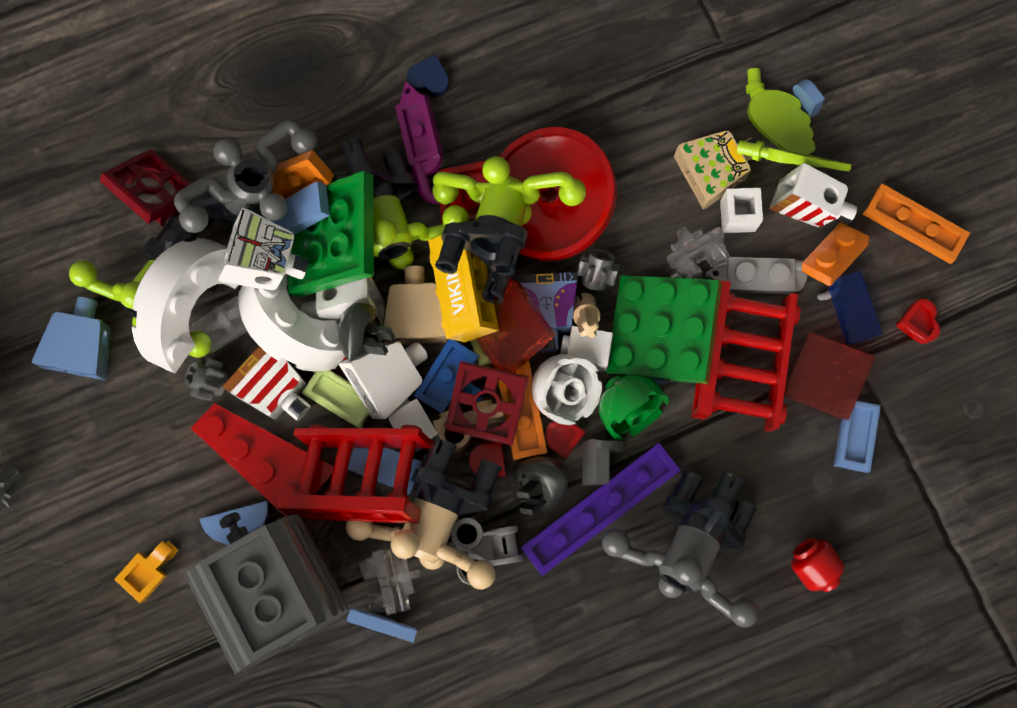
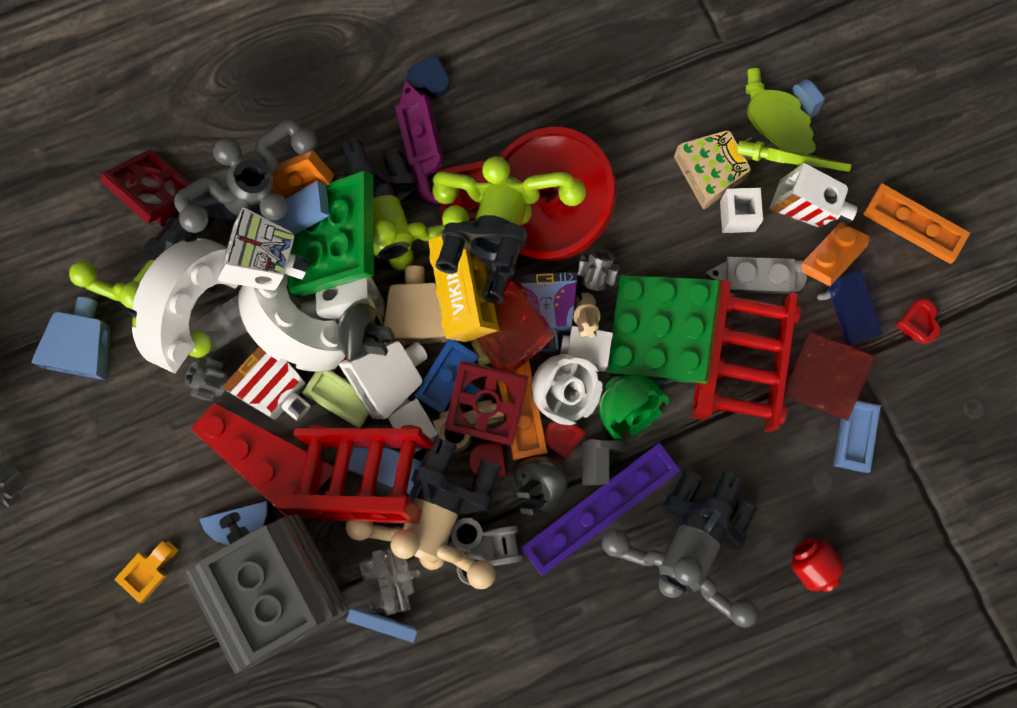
clear hips [667,227,729,279] -> none

